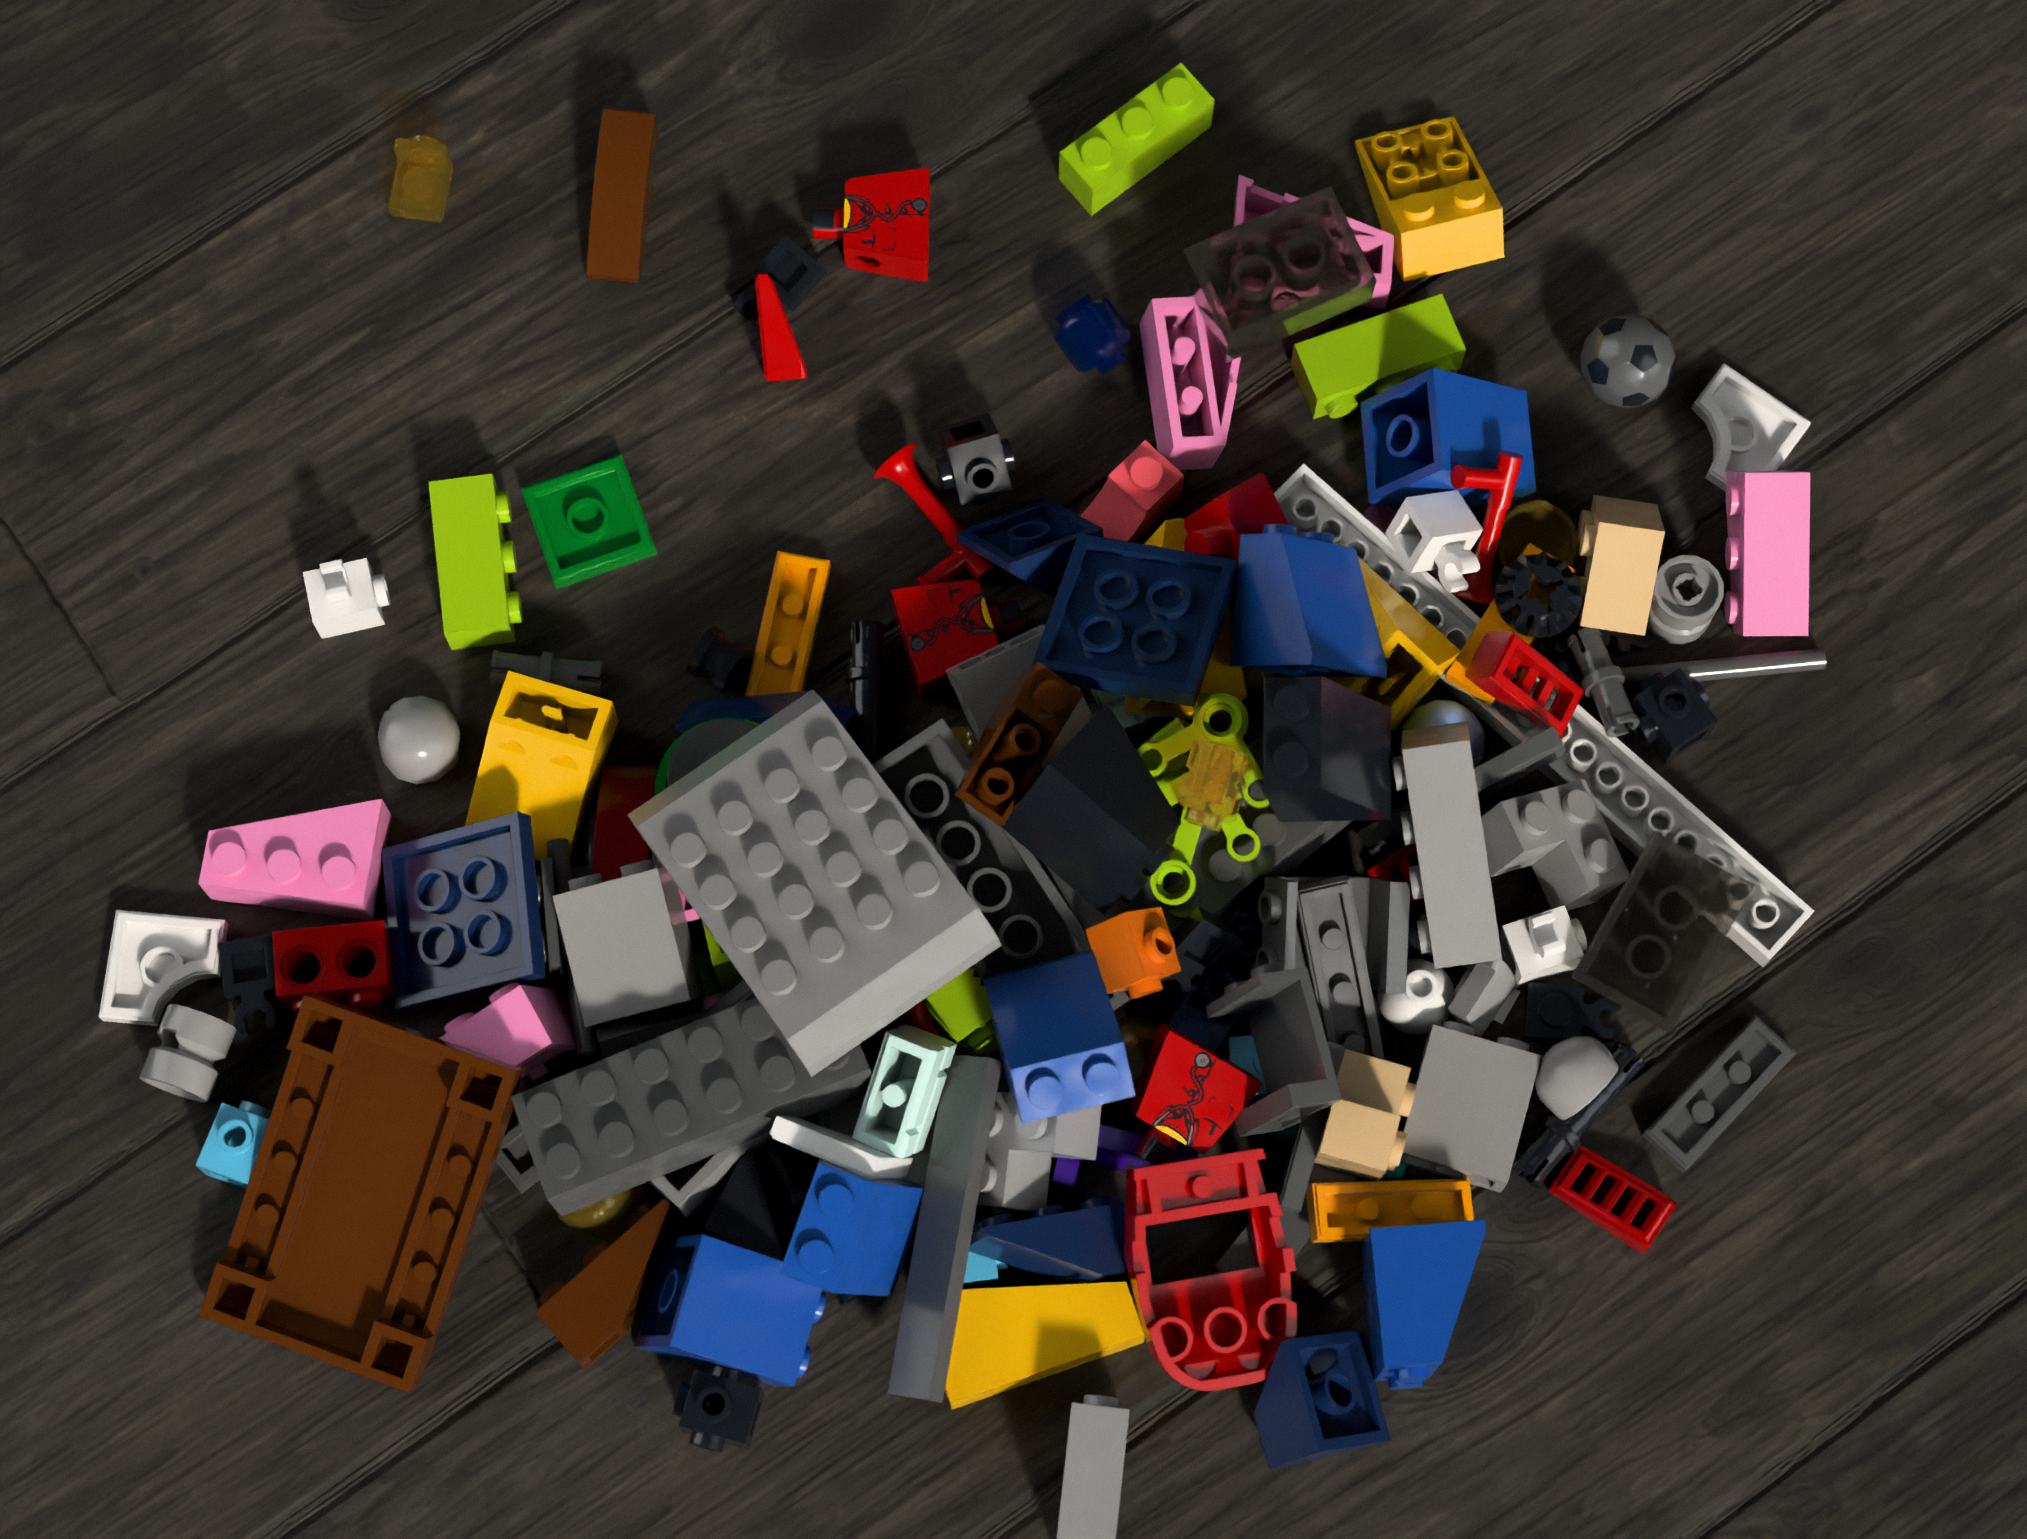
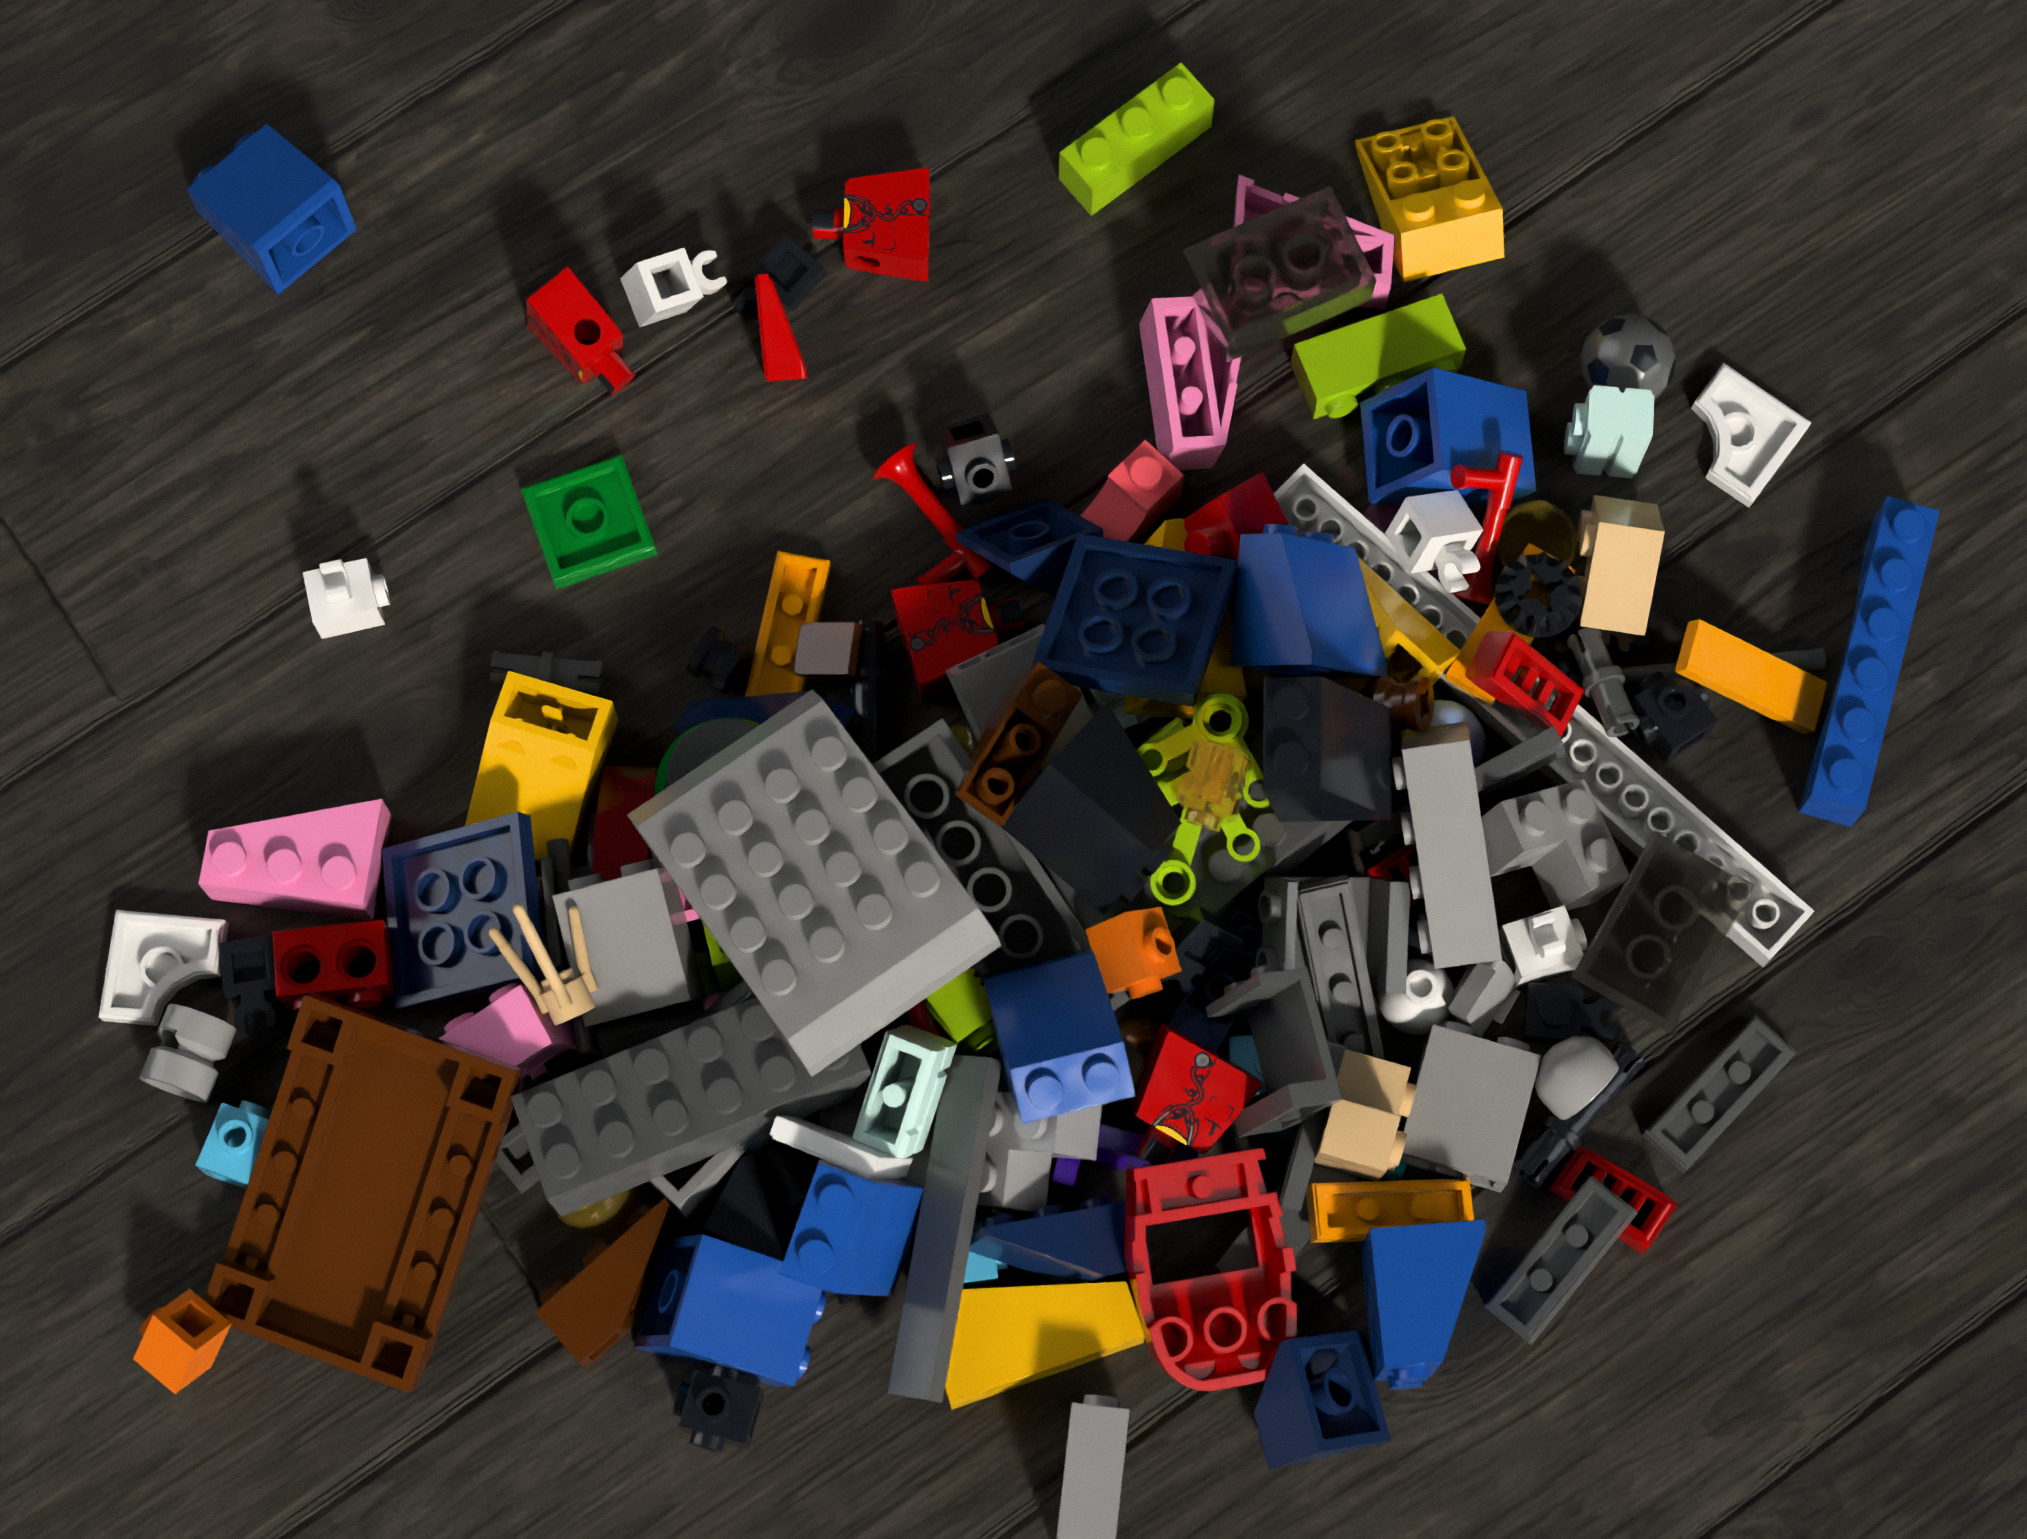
light grey hair [378,696,460,784] -> none
clear yellow bracket [388,135,453,223] -> none
lime brick [428,473,523,650] -> none
reddish brown slope [586,109,659,284] -> none
clear blue head [1053,294,1131,376] -> none
light grey wheel [1647,555,1724,645] -> none
bright pink wedge [1724,470,1810,636] -> none
none -> orange brick [133,1288,232,1394]
none -> blue slope [186,124,357,295]
none -> tan plant [488,903,599,1025]
none -> red torso [526,267,635,395]
none -> white brick [620,248,727,327]
none -> slope [793,622,862,684]
none -> reddish brown wheel [1373,675,1434,732]
none -> dark grey tile [1484,1175,1638,1345]
none -> light aqua brick [1564,385,1655,478]
none -> light orange tile [1675,619,1827,734]
none -> blue arch [1799,496,1940,827]

